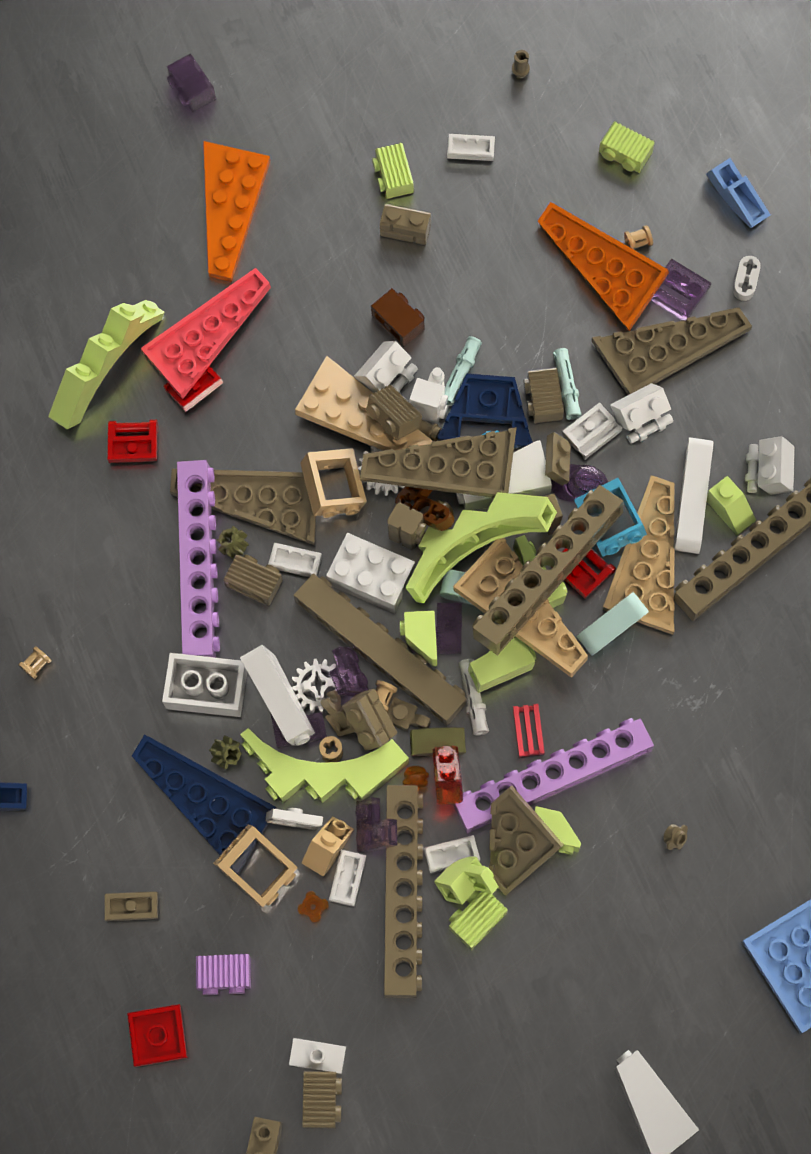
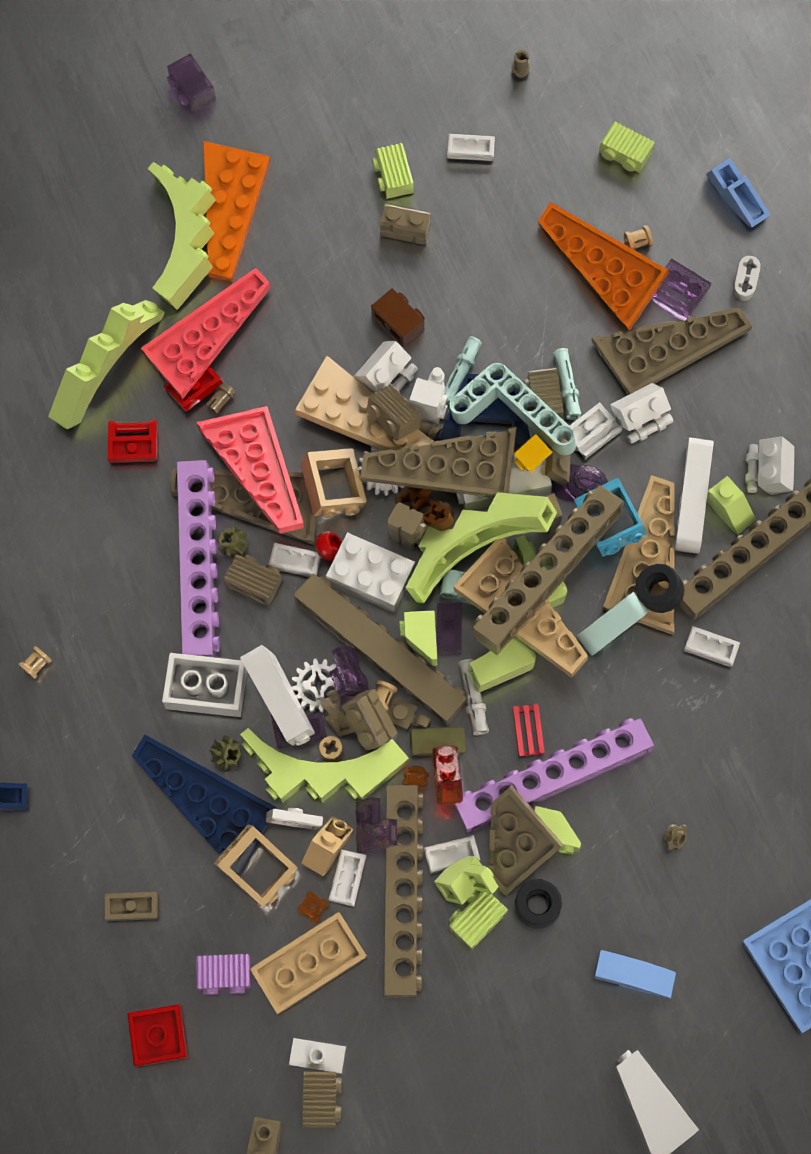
red plate [550,548,616,599] -> none
none -> yellowish green arch [148,162,216,310]
none -> coral wing [197,406,304,534]
none -> dark tan pin [205,383,235,414]
none -> tan plate [250,912,367,1015]
none -> red plate [314,532,342,561]
none -> light aqua beam [450,363,576,456]
none -> yellow brick [514,434,552,473]
none -> black tyre [515,879,562,929]
none -> light blue slope [594,950,676,999]
none -> black tyre [635,564,685,613]
none -> white plate [684,626,740,668]

